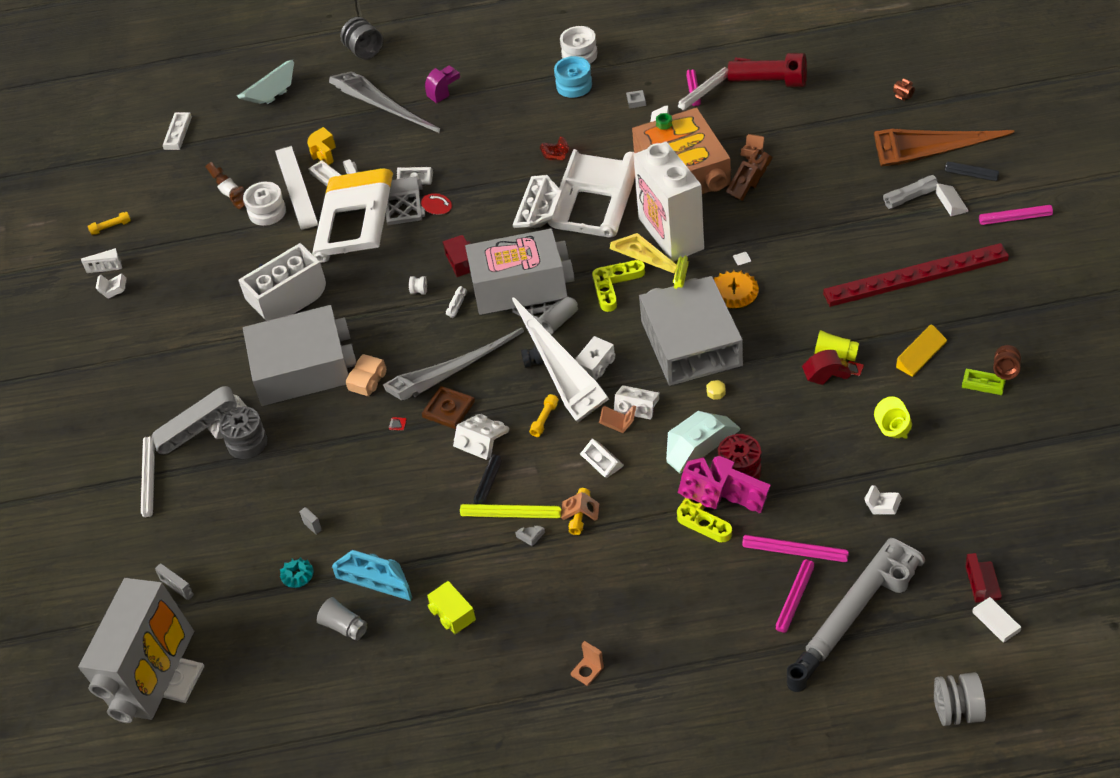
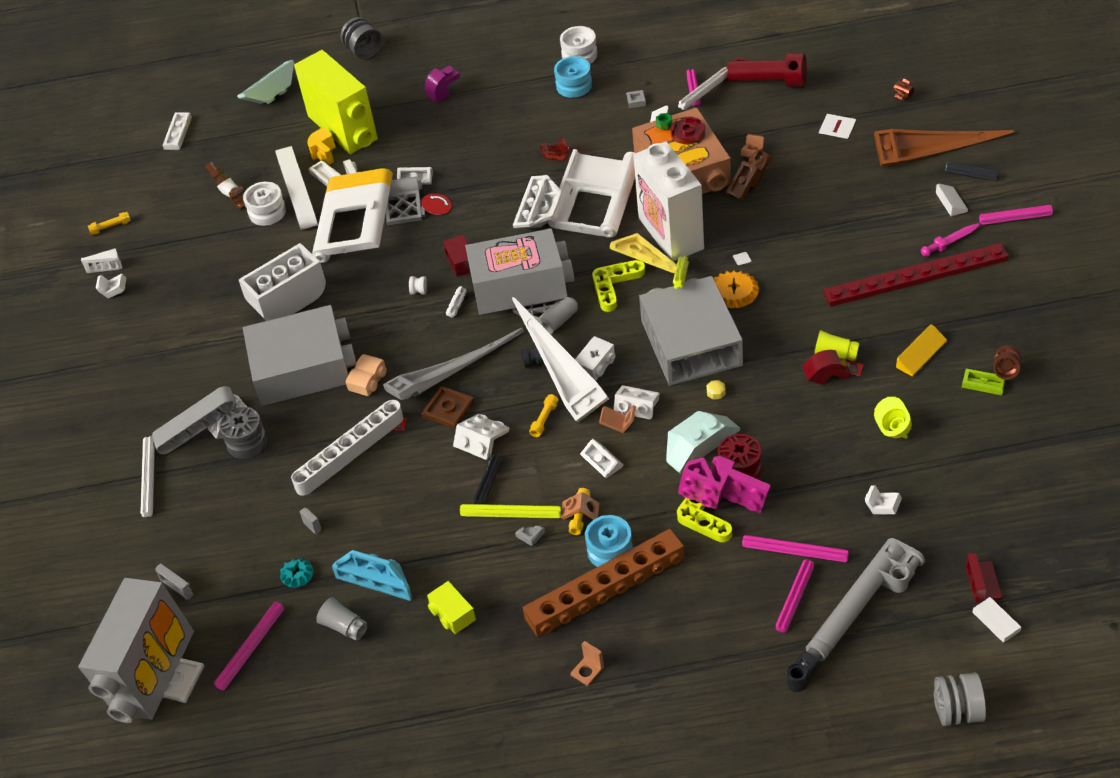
light grey plate [329,72,440,133] -> none
light grey axle [883,175,938,209] -> none
none -> dark pink axle [214,602,284,691]
none -> white beam [291,400,403,496]
none -> neon yellow brick [294,50,378,154]
none -> dark orange brick [522,529,684,637]
none -> medium azure wheel [585,515,633,567]
none -> dark red tile [670,117,705,145]
none -> white sticker [819,114,856,139]
none -> dark pink sword [921,223,980,257]

